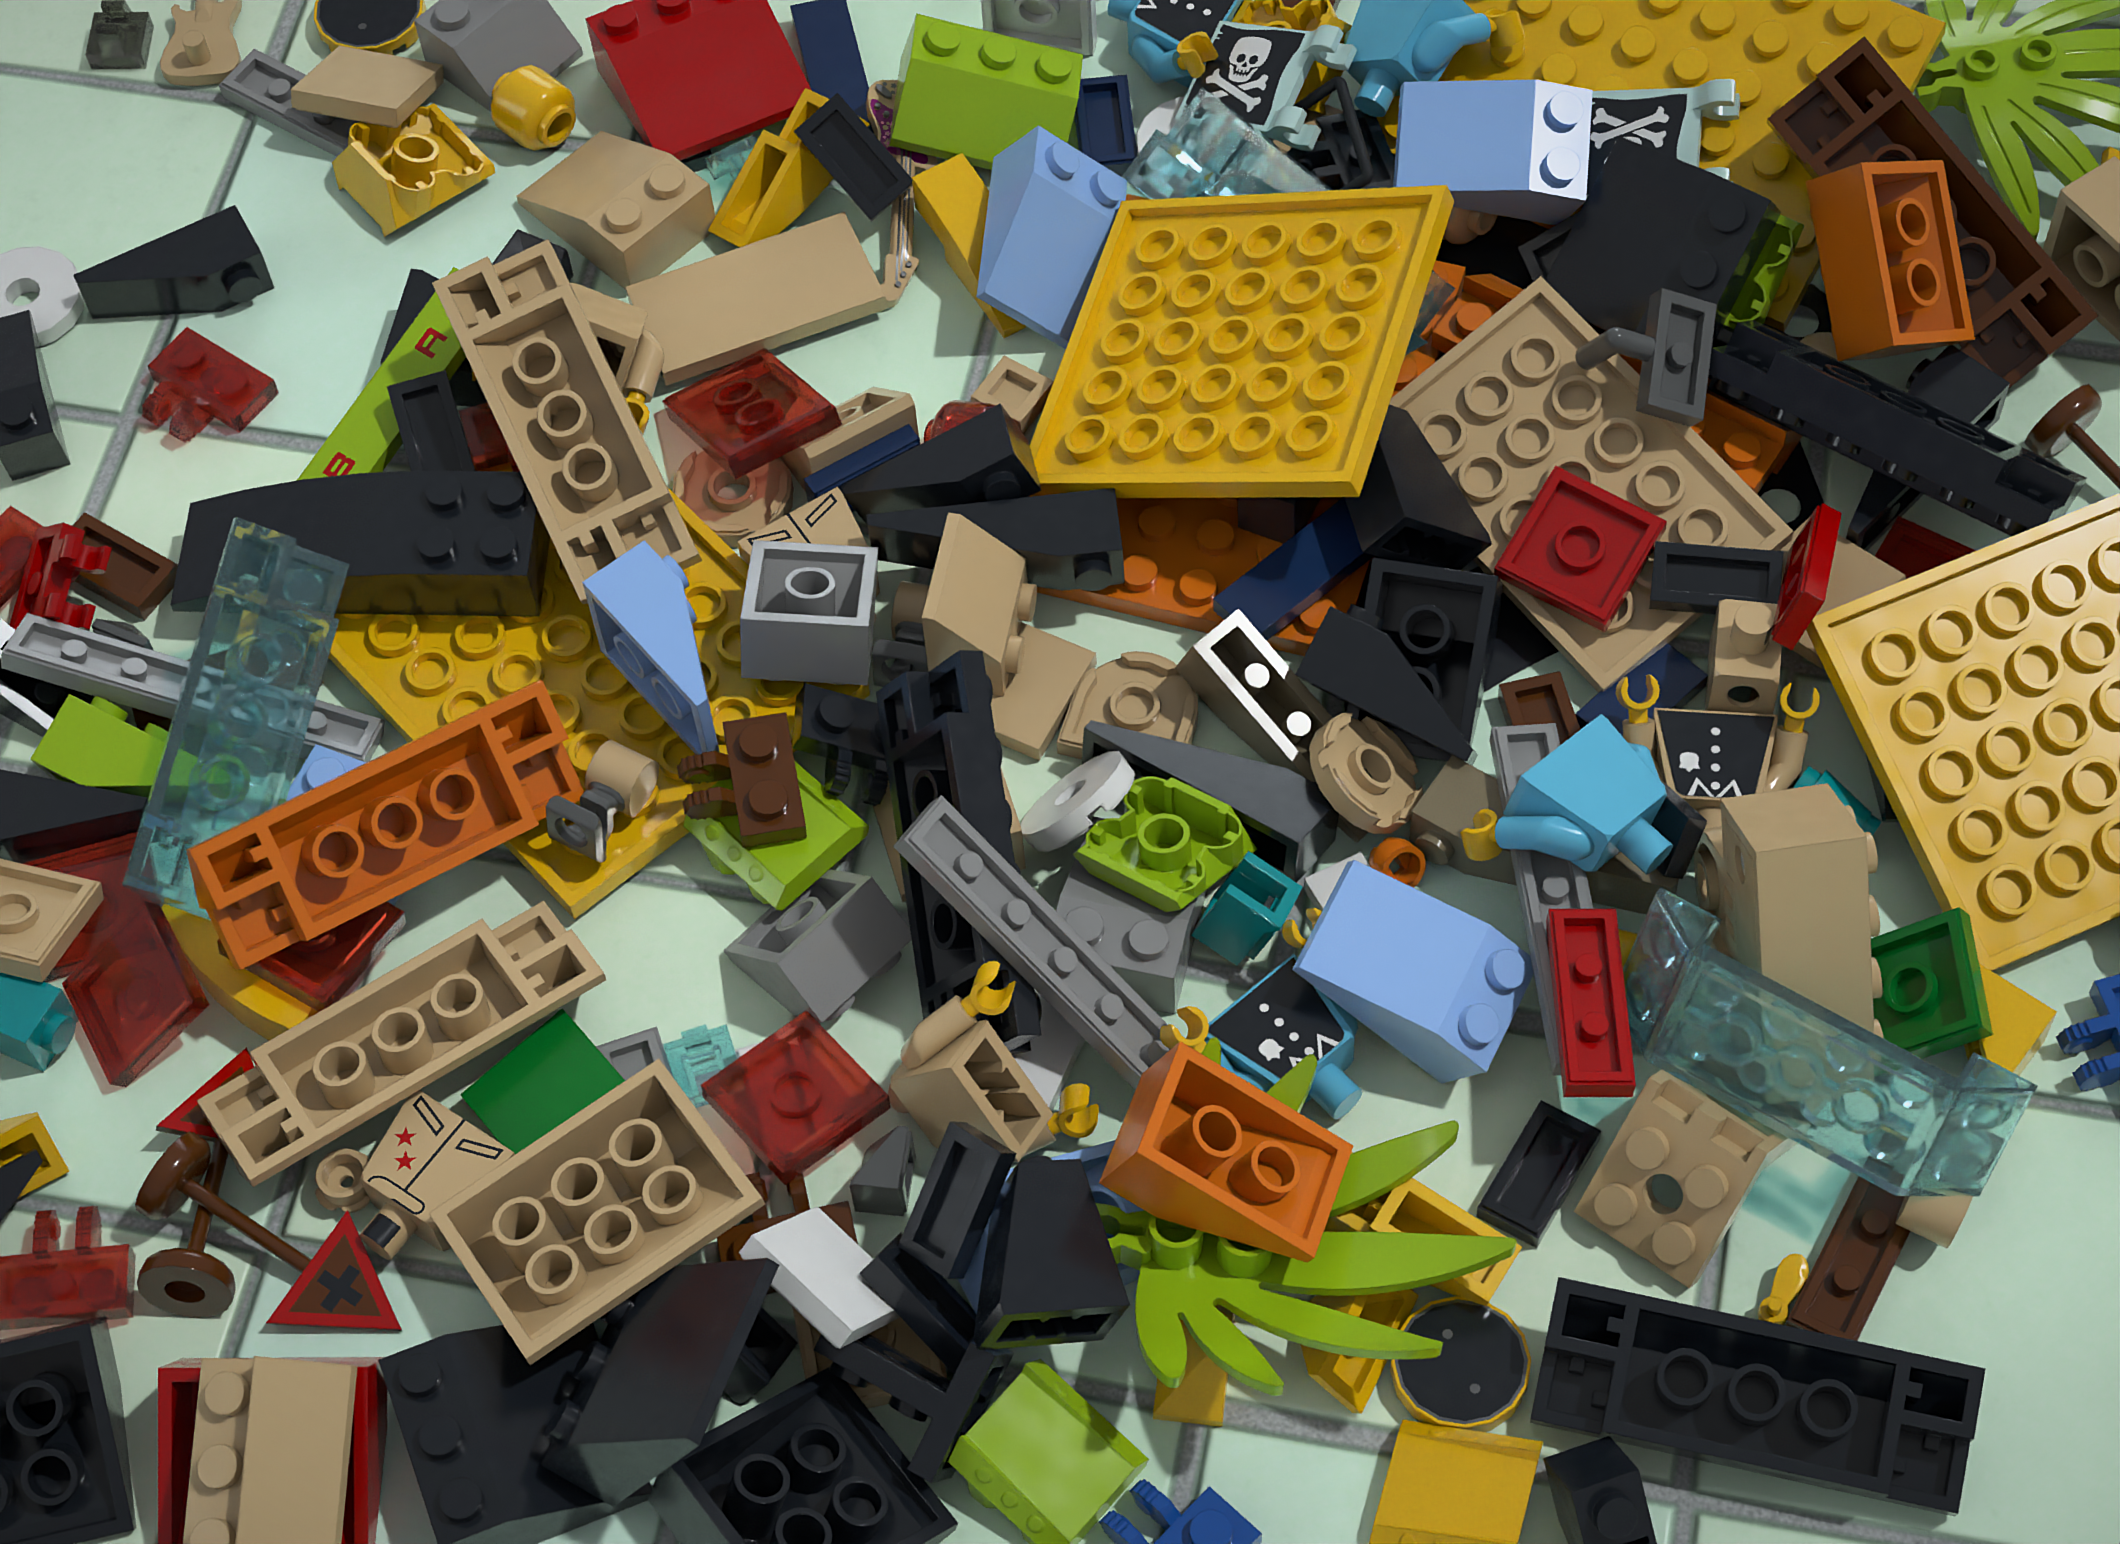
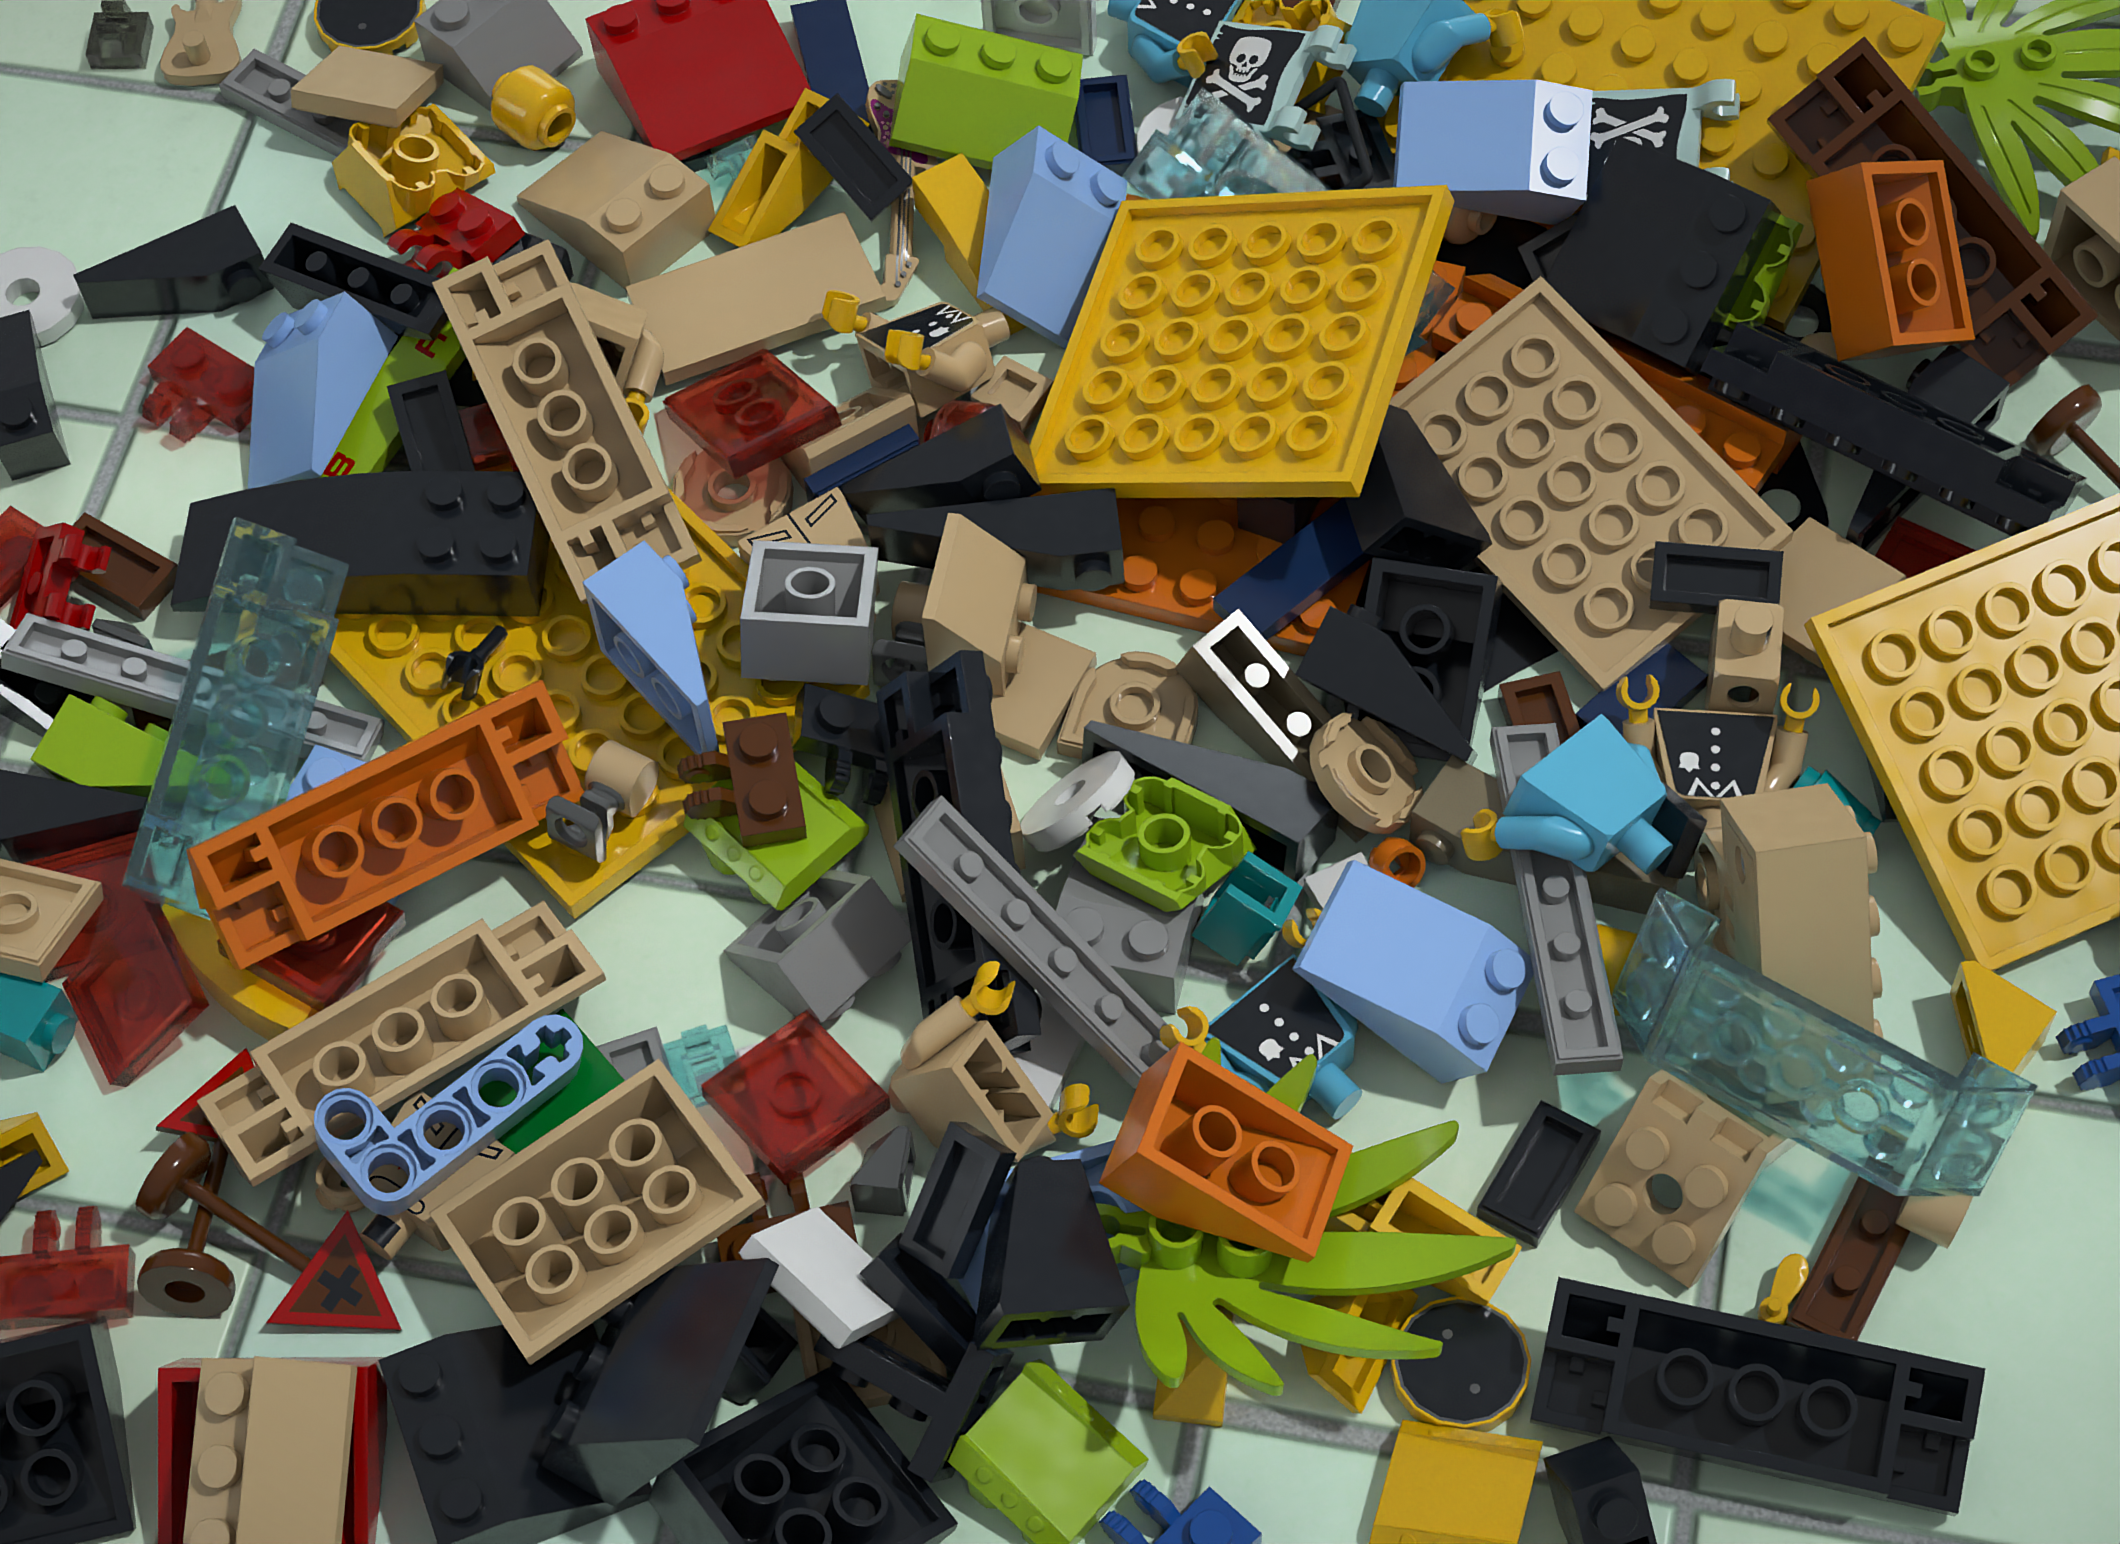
red tile [1494,465,1667,632] -> none
red tile [1546,909,1636,1097] -> none
dark grey plate [1575,288,1717,427] -> none
red tile [1771,503,1842,650] -> none
green tile [1871,907,1993,1074] -> none
none -> light blue slope [248,291,398,489]
none -> black slope [258,222,449,341]
none -> light blue beam [314,1014,583,1216]
none -> red plate [386,187,525,278]
none -> black hand [440,625,508,701]
none -> torso [822,290,1010,418]

